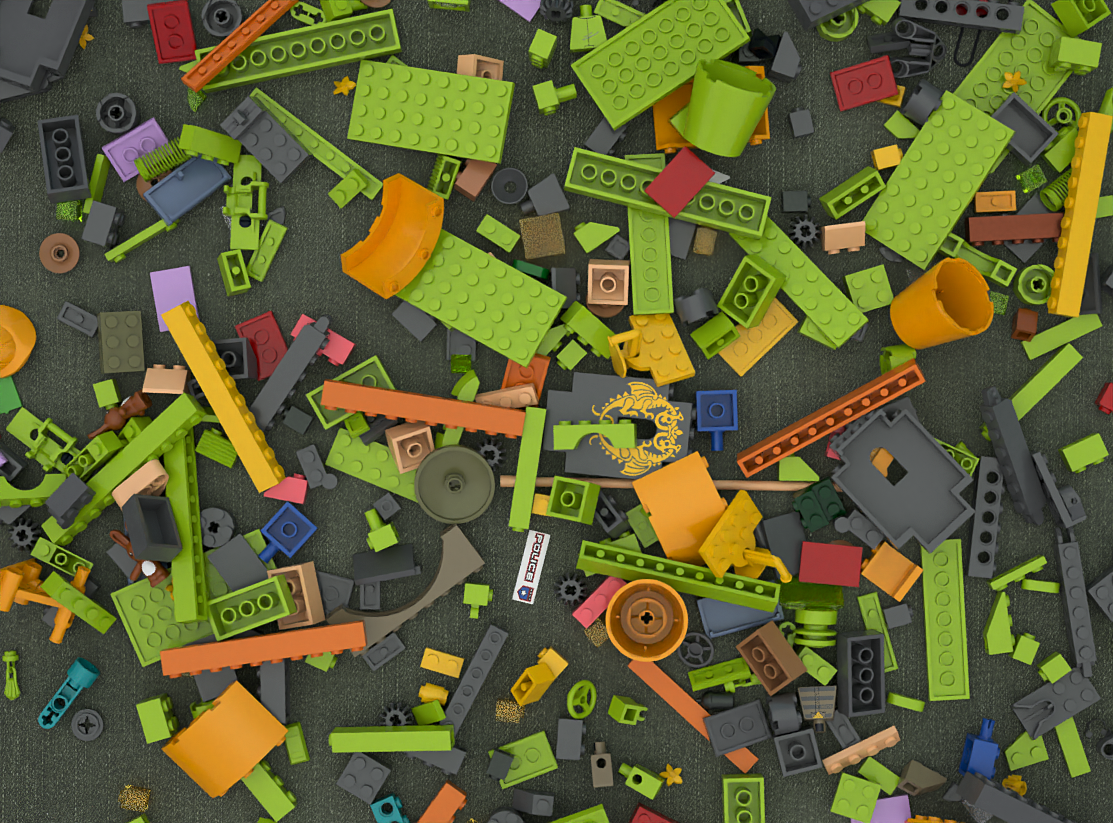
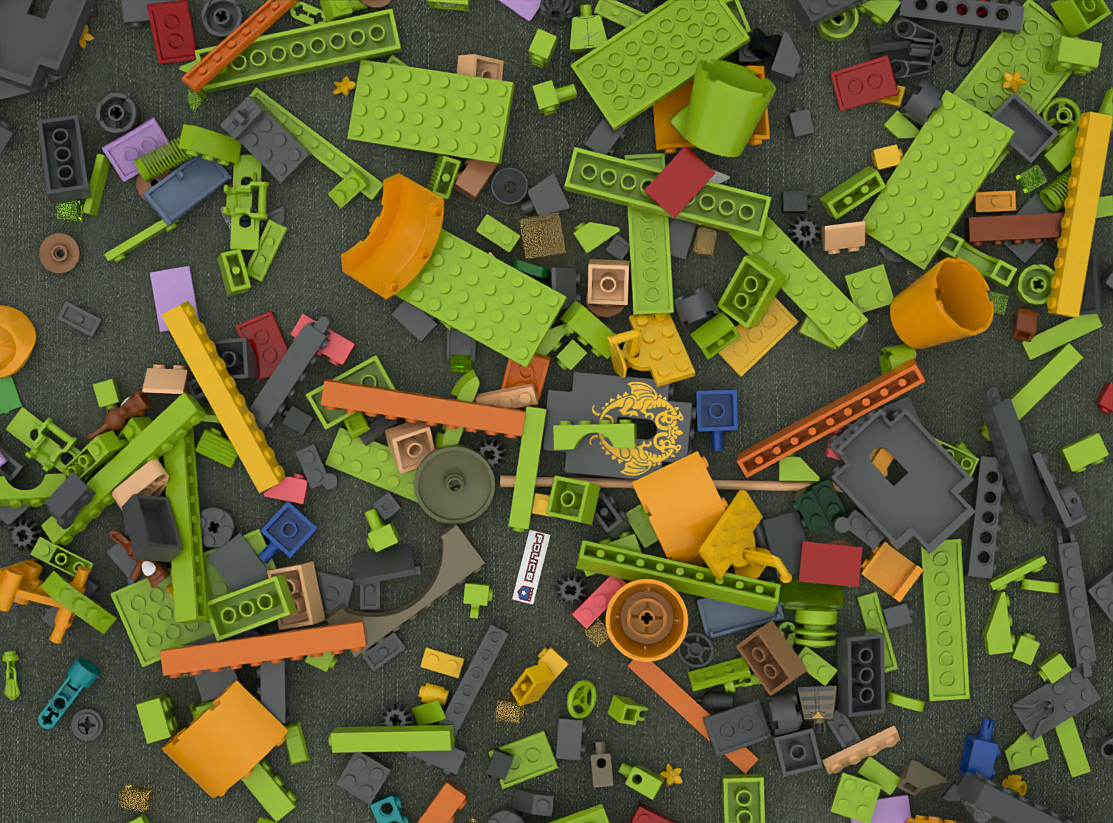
dark grey brick [81,200,126,249] -> none
olive brick [97,311,145,374] -> none

